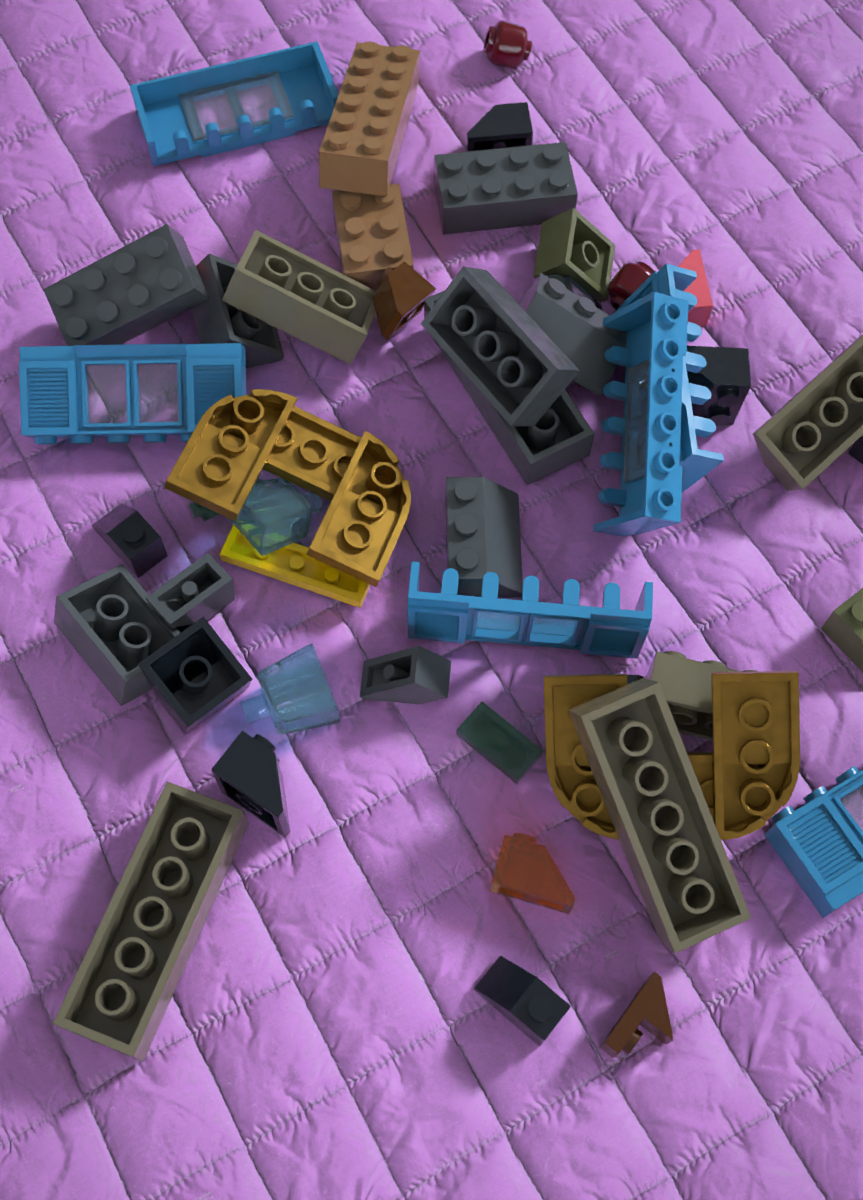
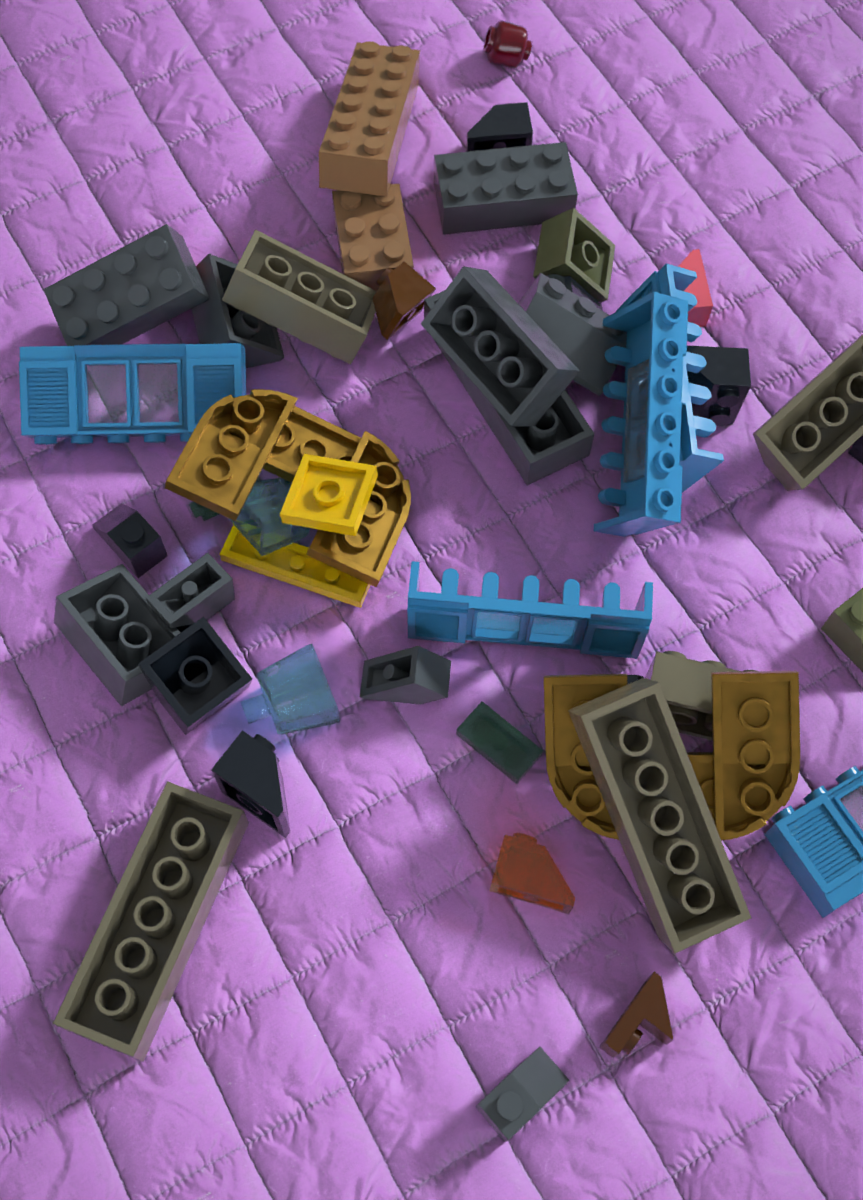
dark azure window [130,41,339,166] -> none
dark grey slope [445,477,523,597] -> none
black slope [474,956,571,1047] -> none
dark red head [607,261,654,310] -> none
none -> yellow plate [280,454,378,536]
none -> dark grey slope [476,1047,570,1142]

